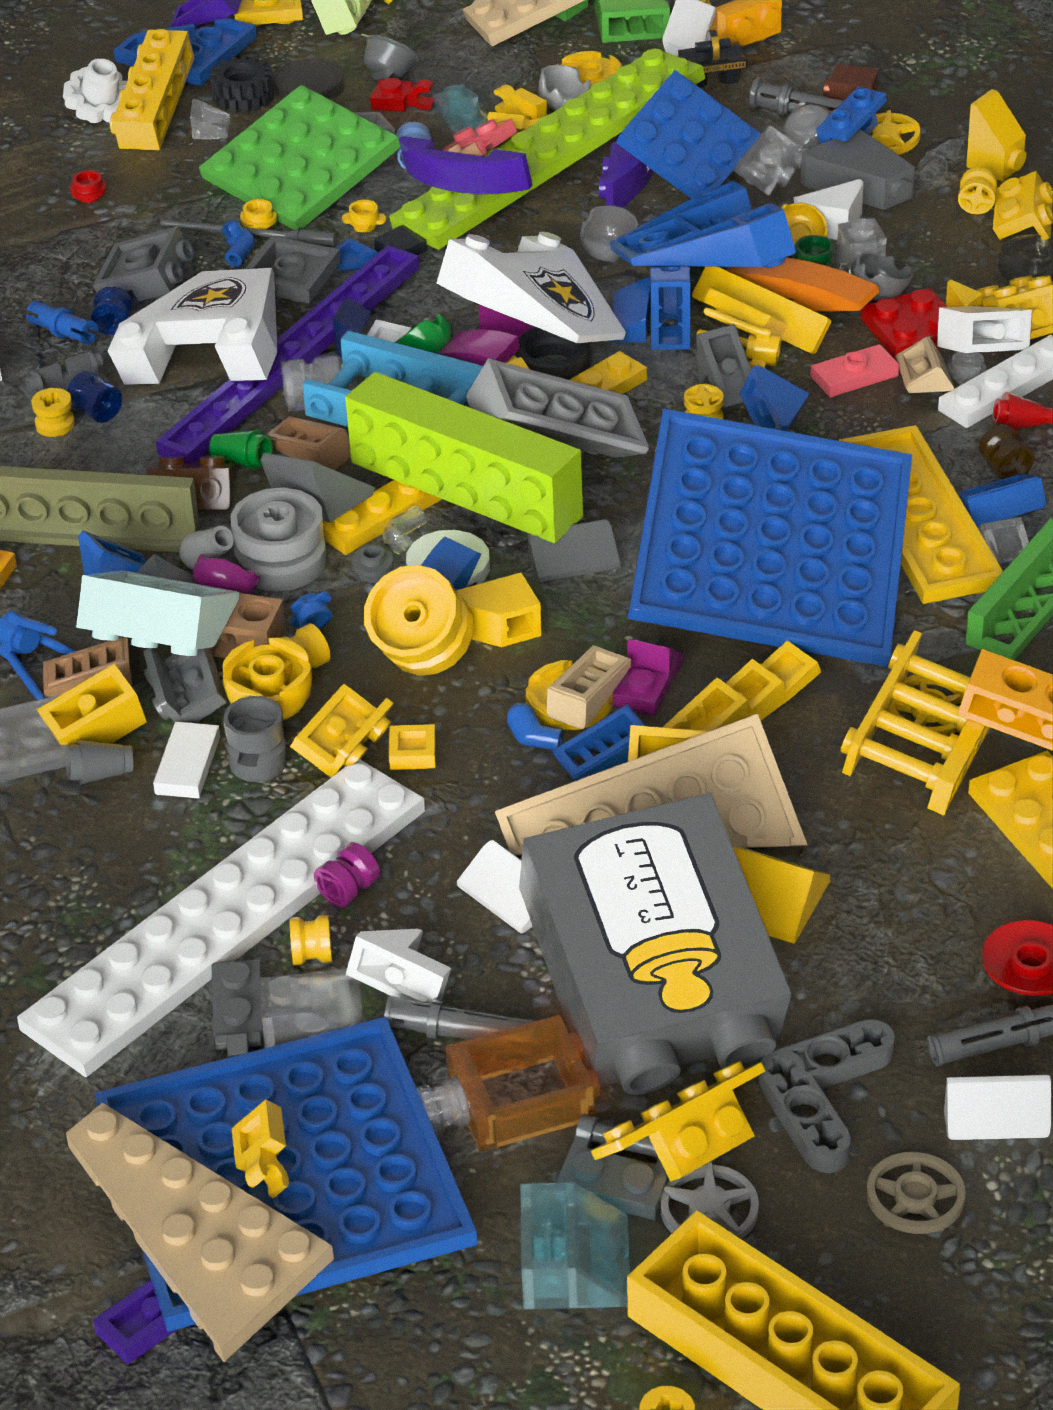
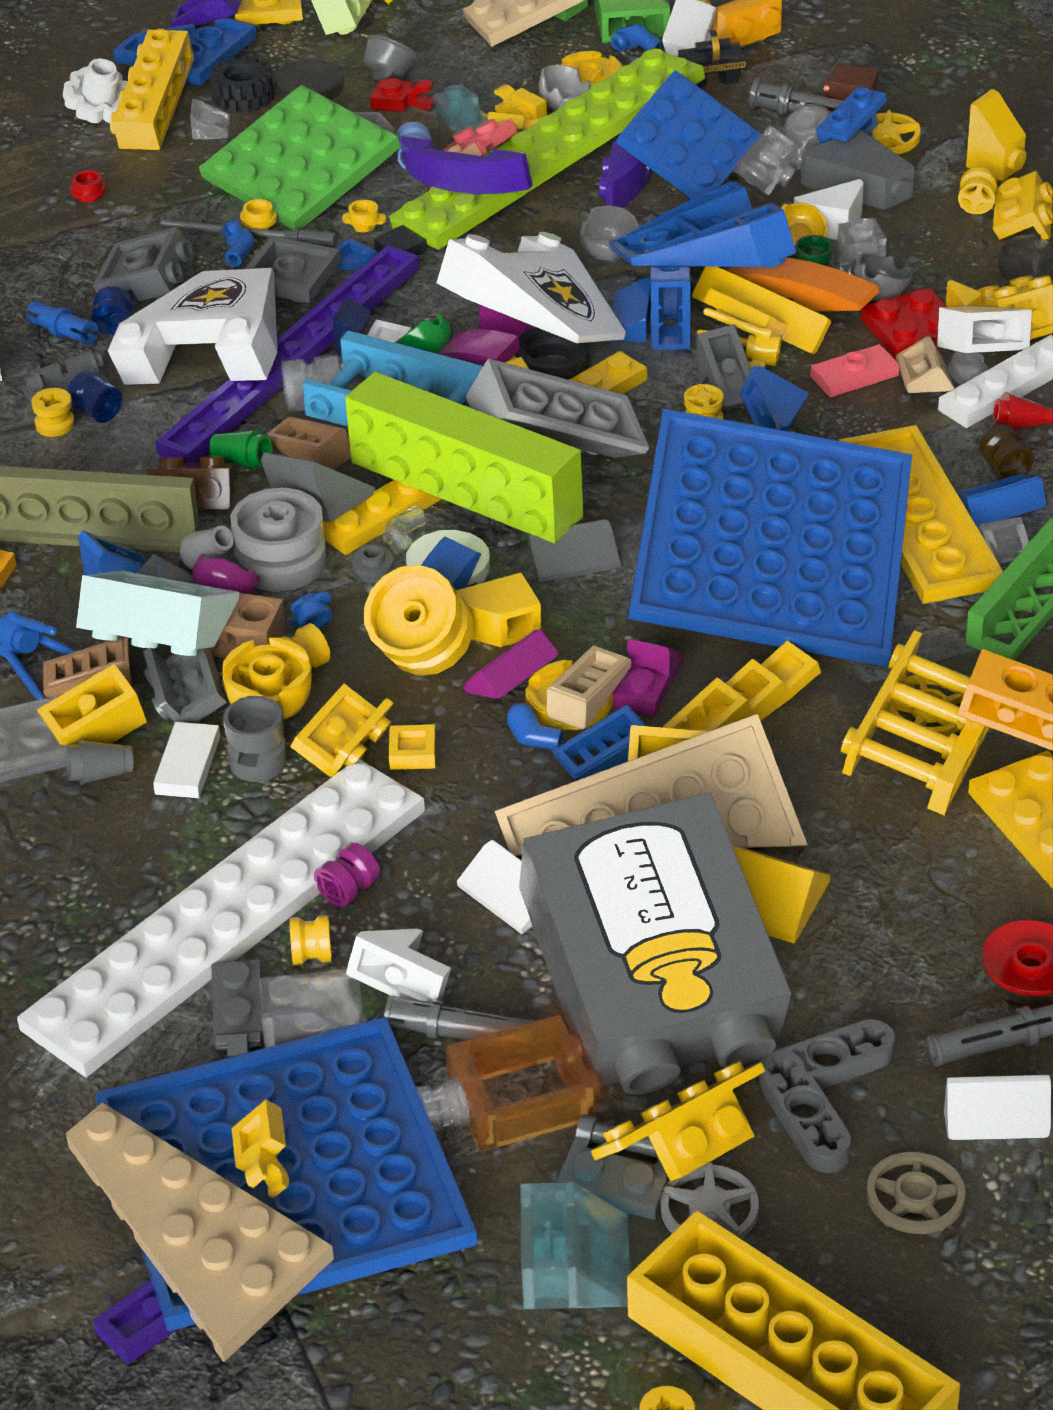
none -> magenta slope [463,629,558,698]
none -> blue arm [610,24,663,52]

